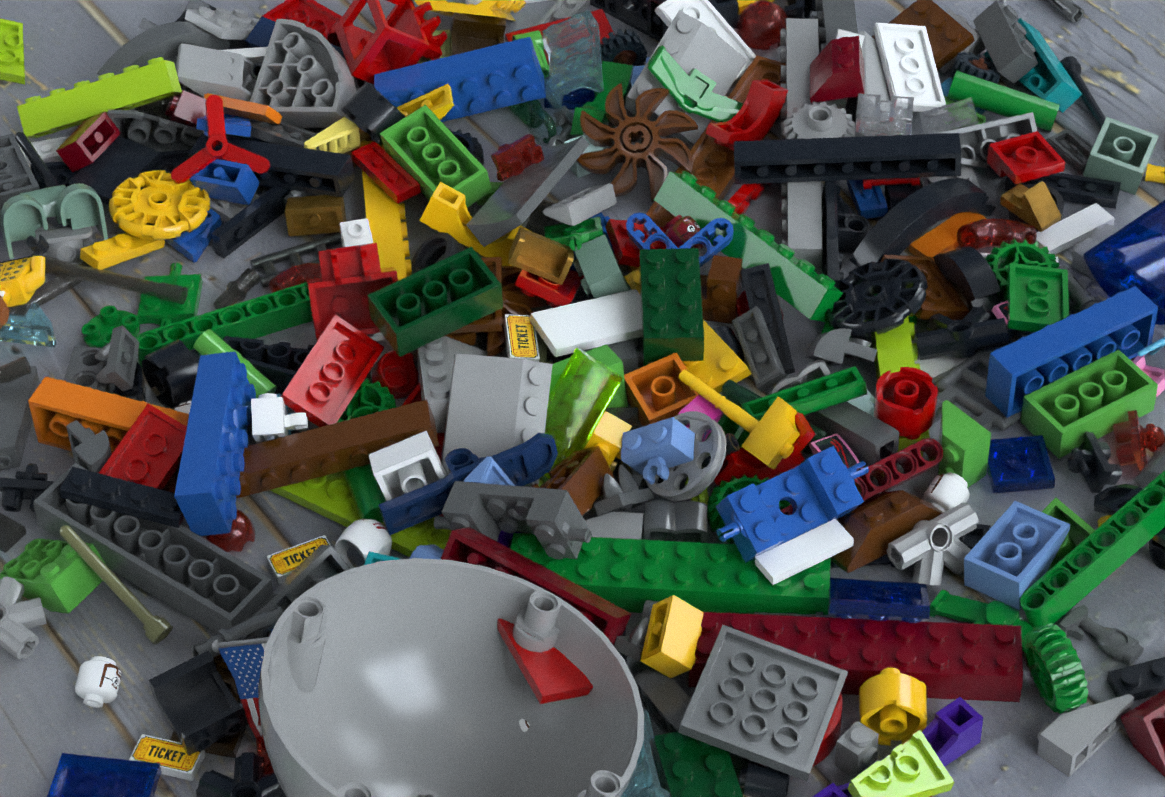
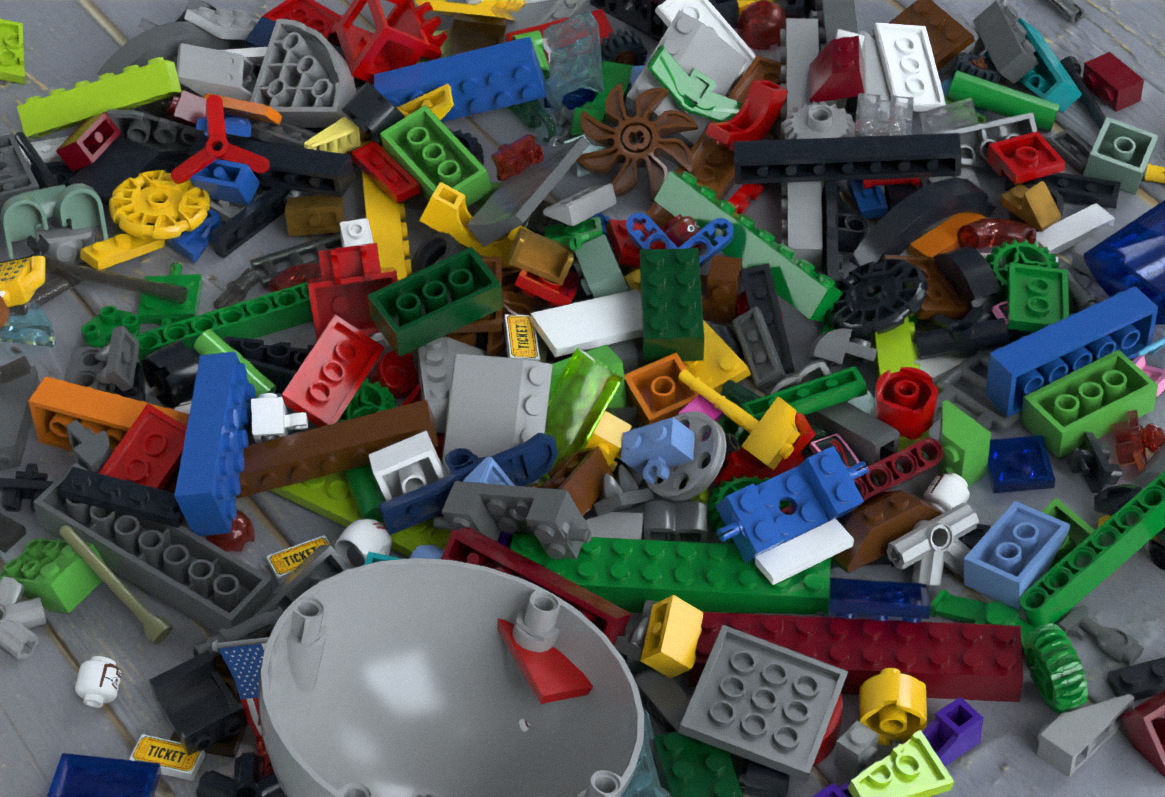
none -> dark red brick [1082,52,1144,112]

